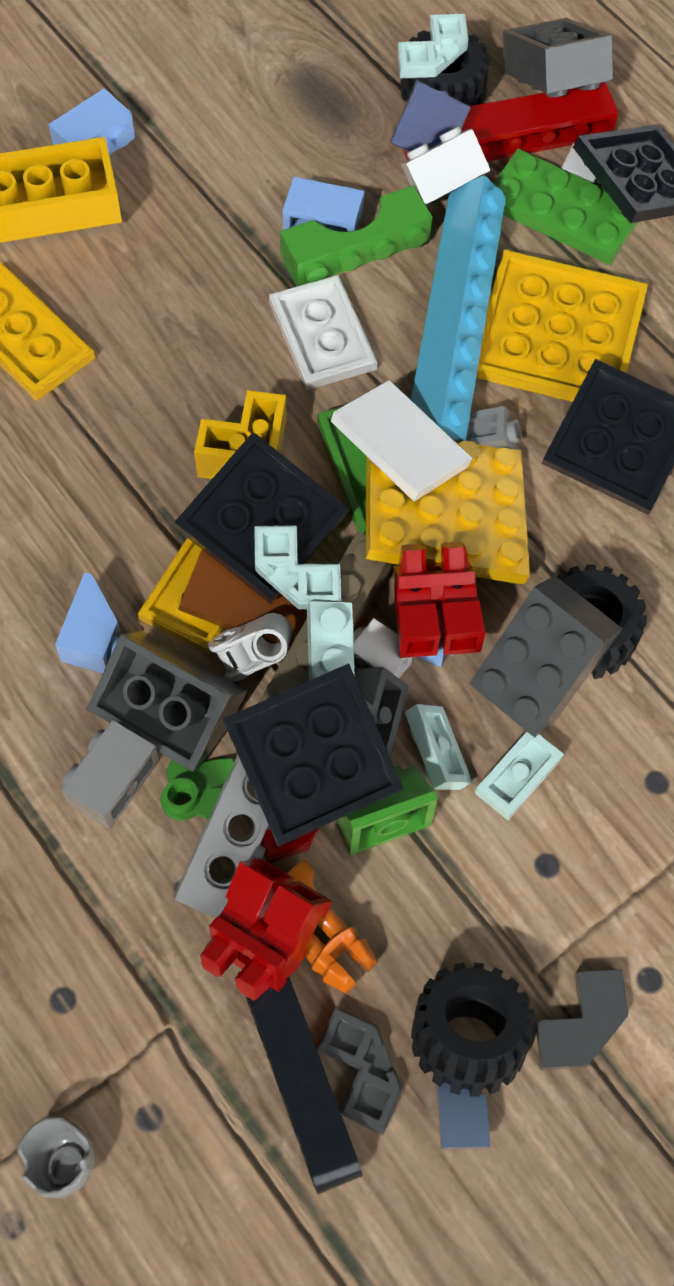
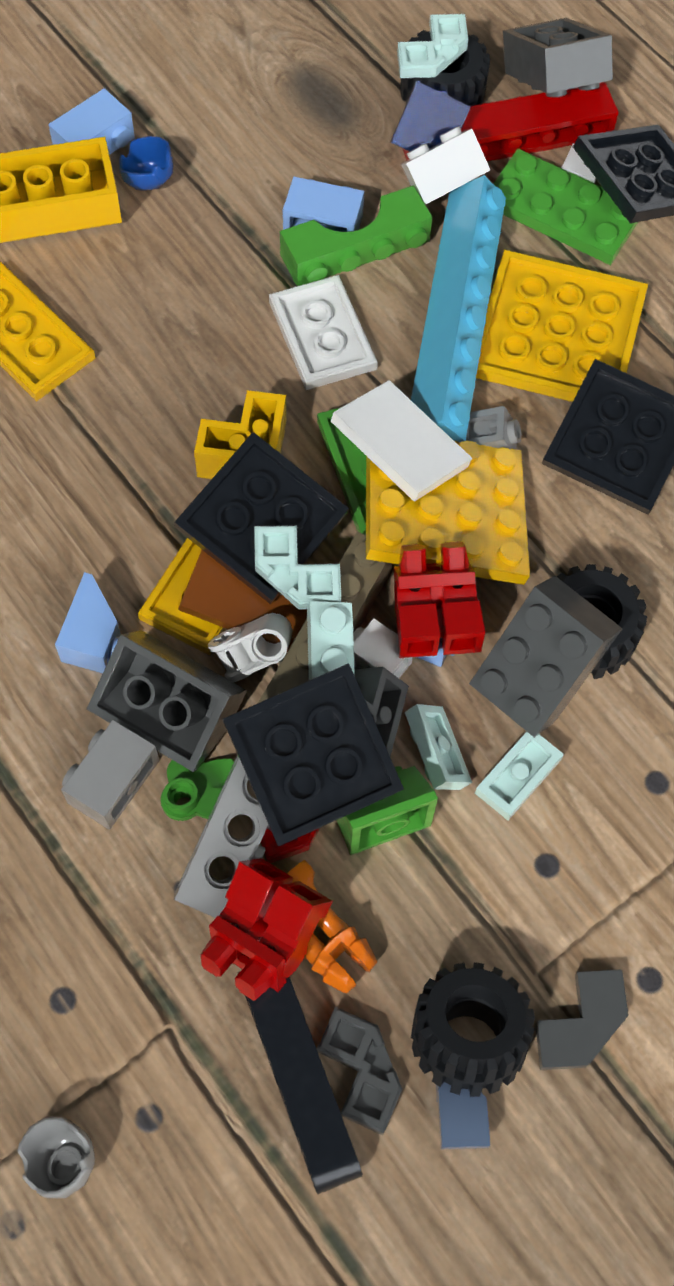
none -> blue hair [119,136,173,191]

